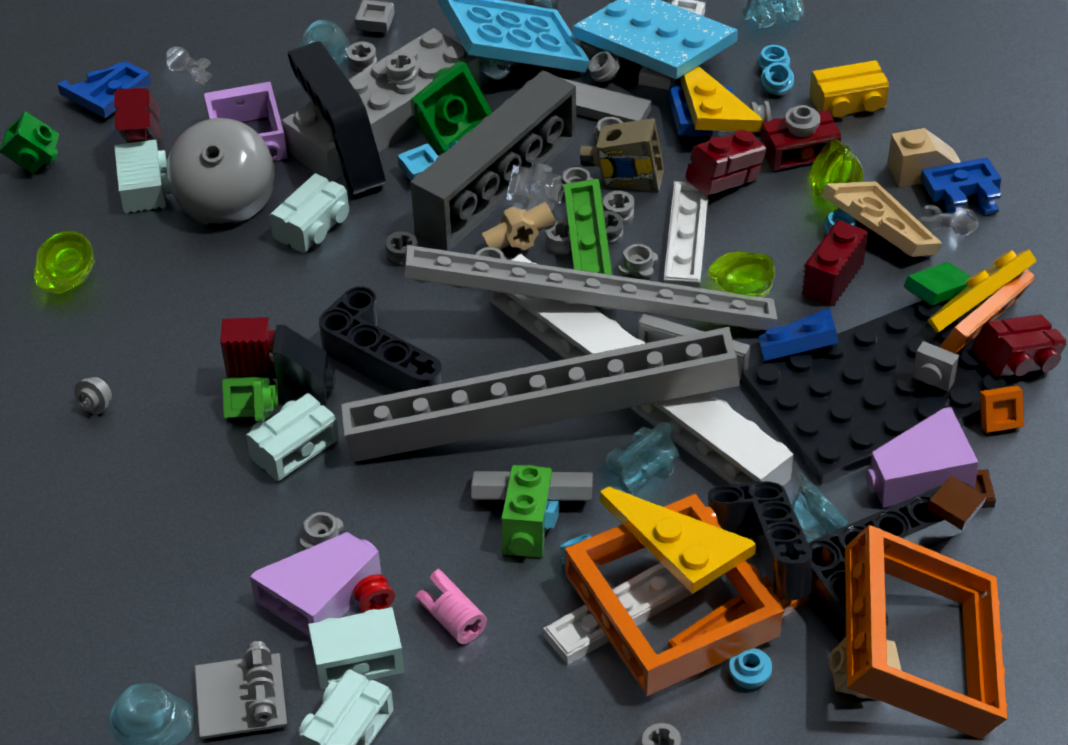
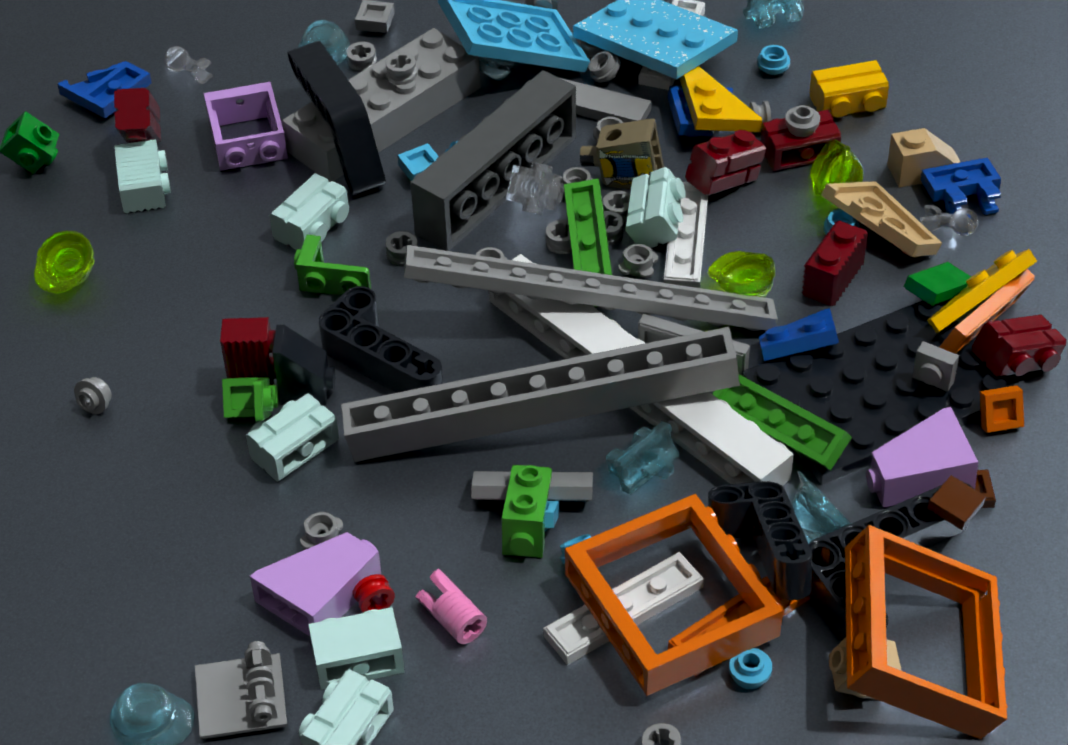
light grey cylinder [167,118,275,225] -> none
green slope [410,61,492,155] -> none
tan axle [481,202,556,251] -> none
yellow wing [600,487,756,594] -> none
medium azure plate [761,62,794,95] -> none
none -> bright green bracket [294,235,371,295]
none -> light aqua brick [626,167,686,248]
none -> bright green plate [713,374,852,471]

